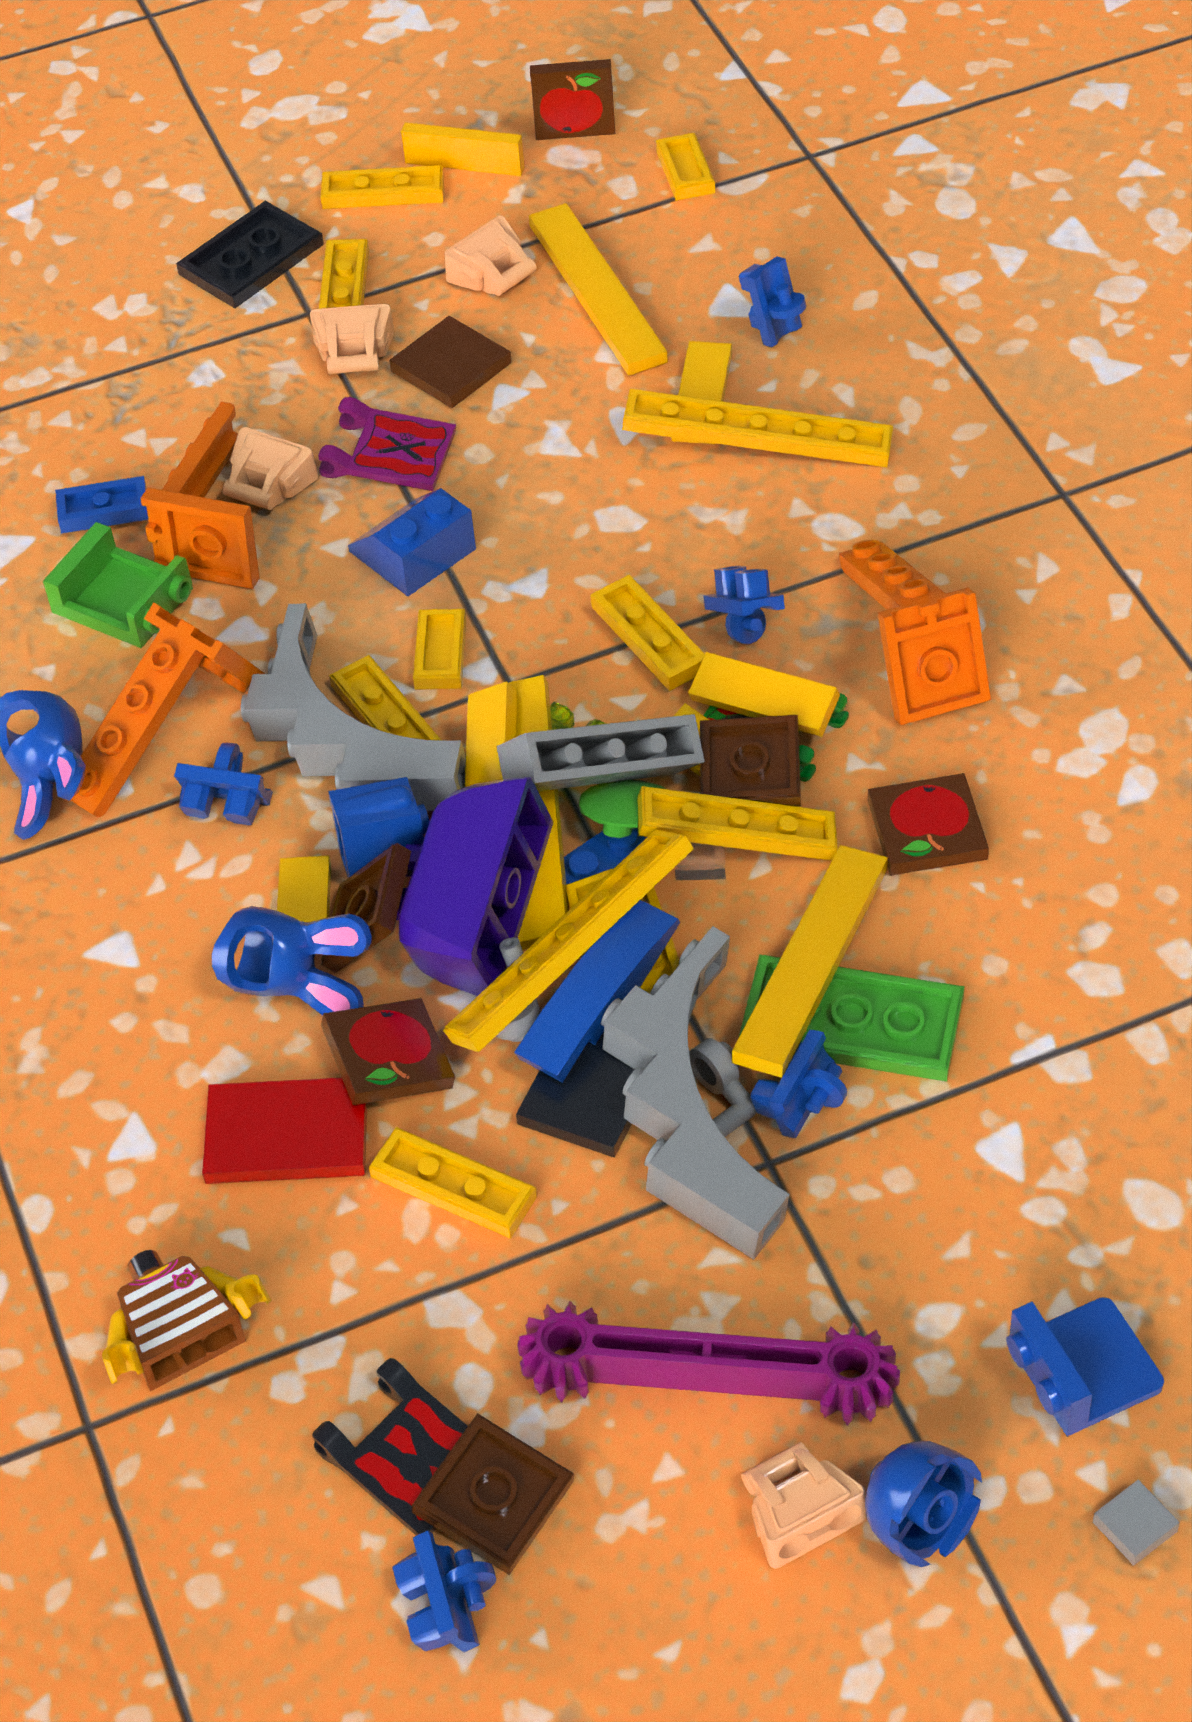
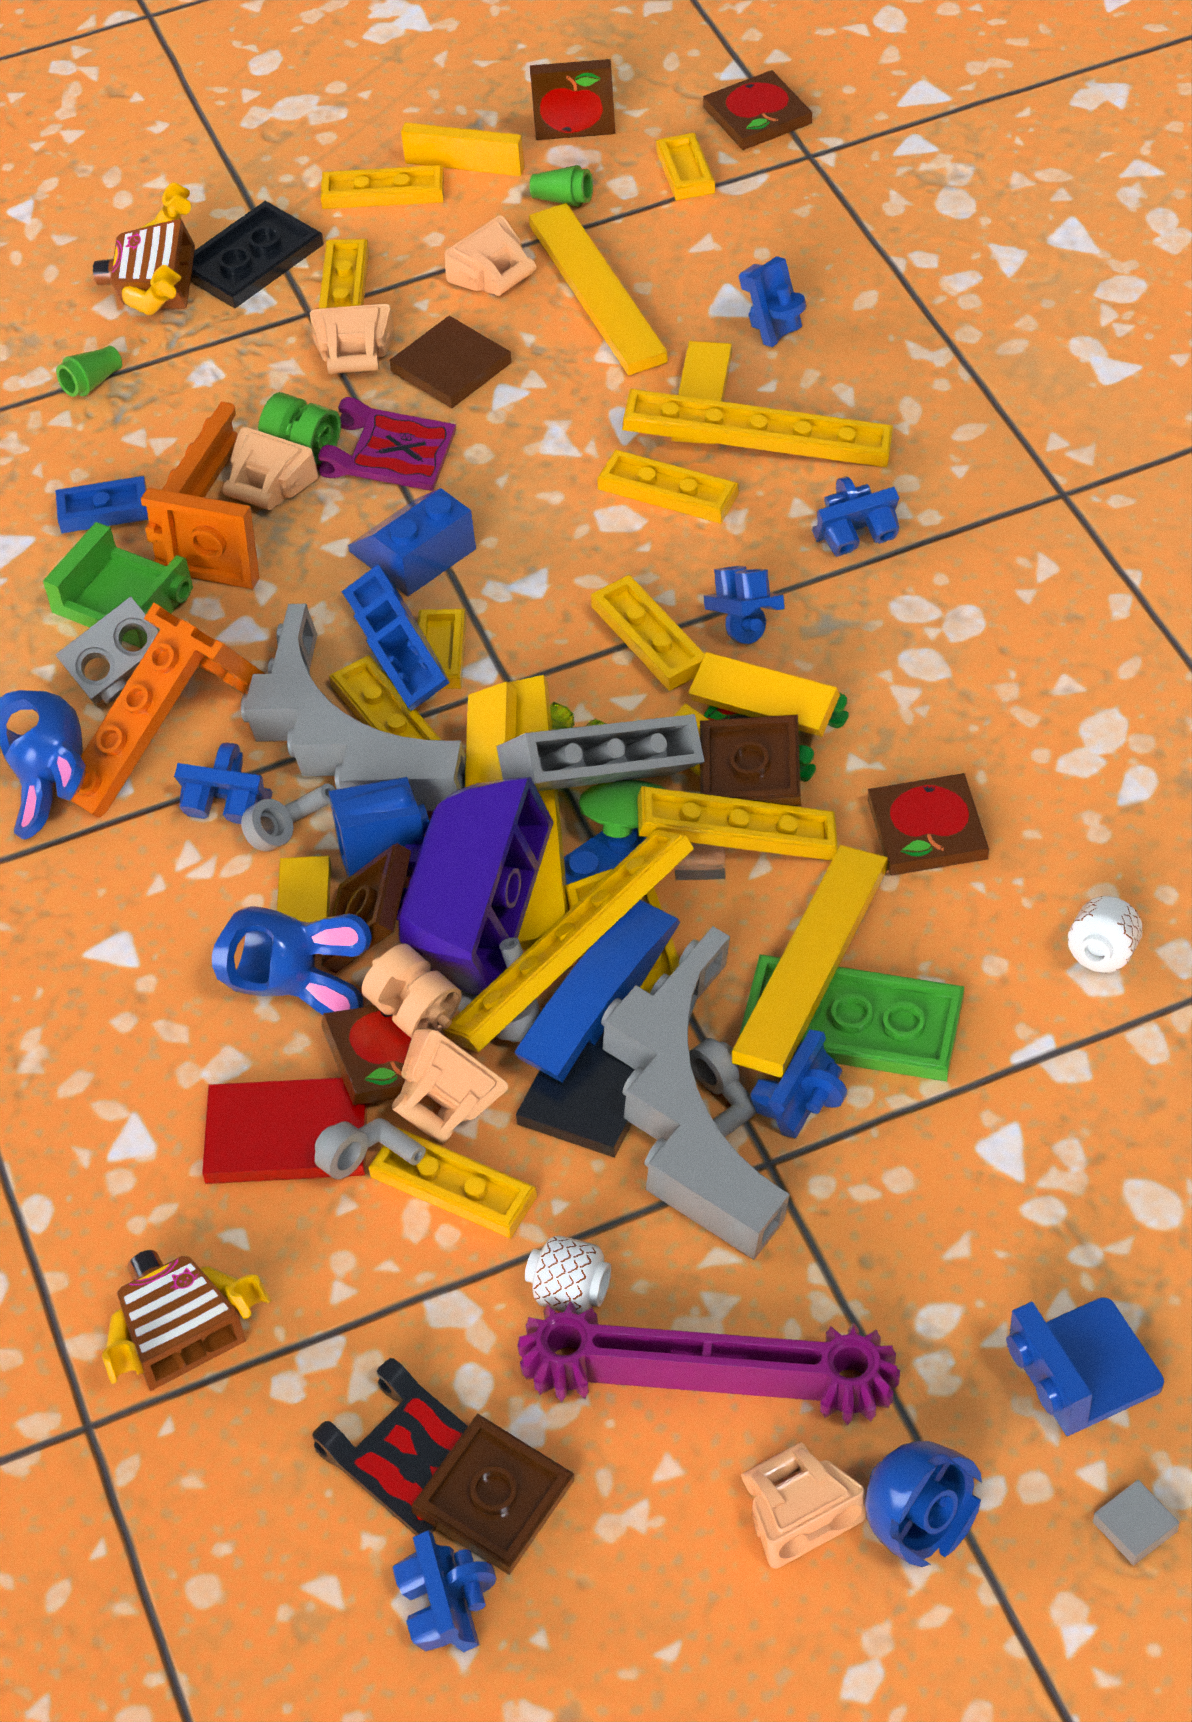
orange bracket [839,540,991,725] -> none
none -> light grey brick [55,596,159,705]
none -> bright green cone [56,345,122,397]
none -> torso [93,182,195,315]
none -> light grey plate [241,783,336,851]
none -> bright green wheel [258,392,341,465]
none -> light grey plate [315,1118,426,1180]
none -> blue slope [341,564,450,711]
none -> light nougat wheel [362,943,462,1039]
none -> light nougat piece [392,1028,508,1144]
none -> white head [525,1236,611,1315]
none -> bright green cone [530,165,593,207]
none -> yellow tile [597,449,739,524]
none -> reddish brown tile [703,70,812,150]
none -> blue hips [812,476,899,557]
none -> white head [1068,896,1142,973]

